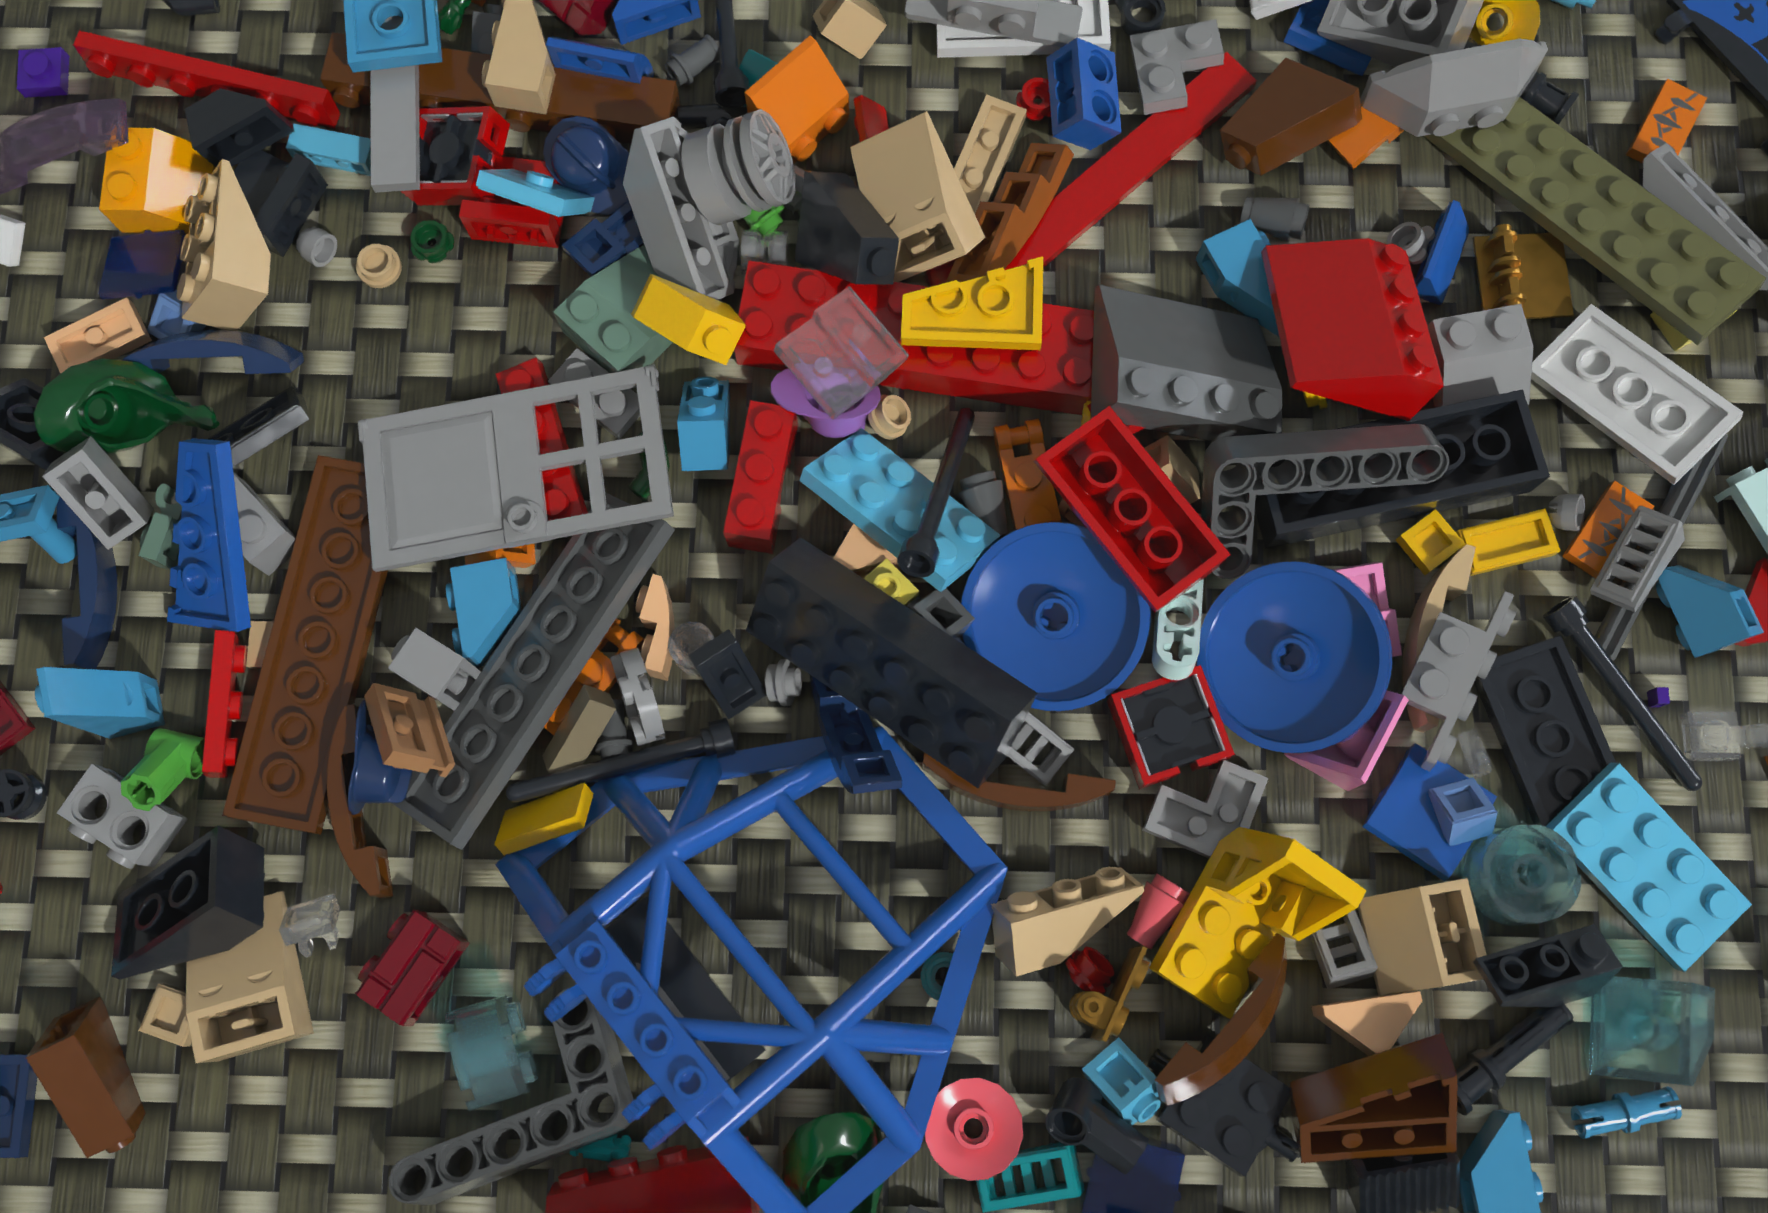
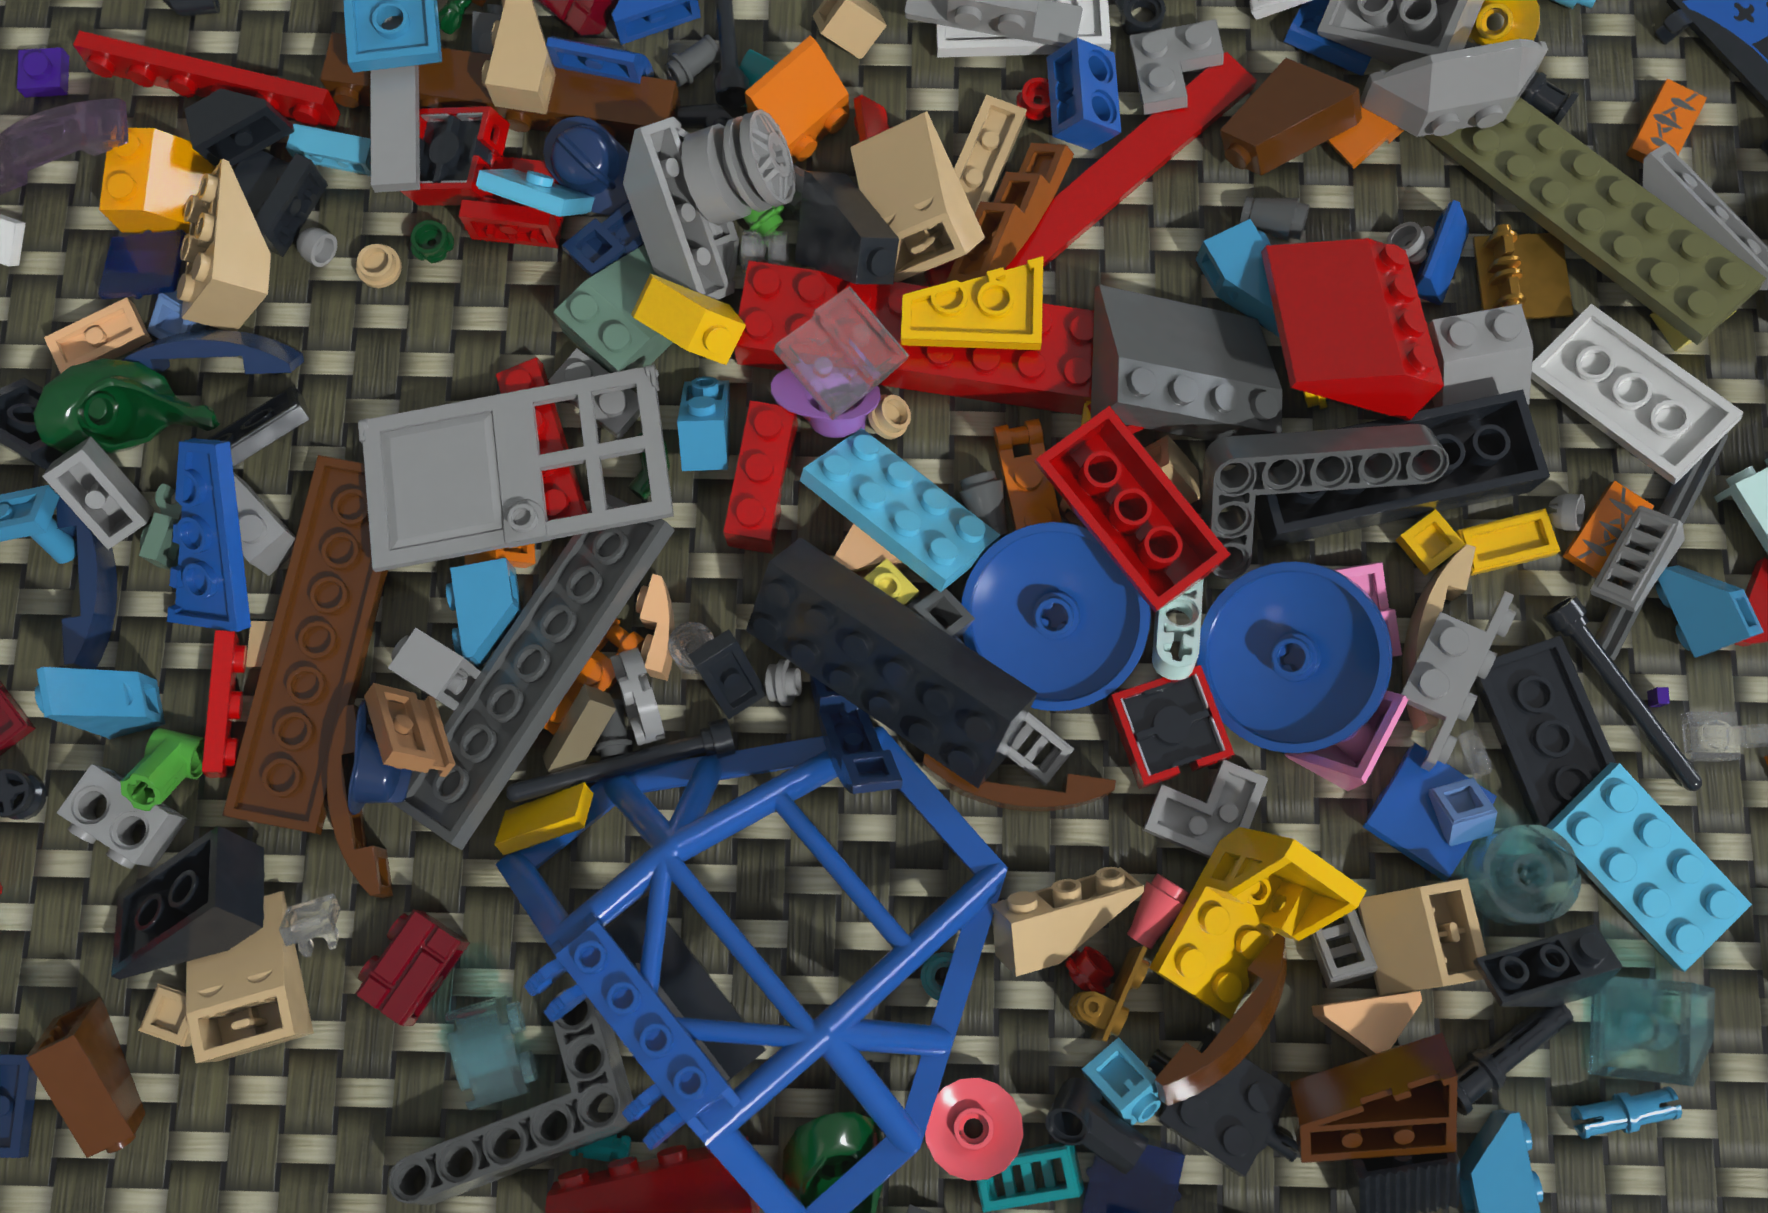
black piece [897,408,975,578] -> none

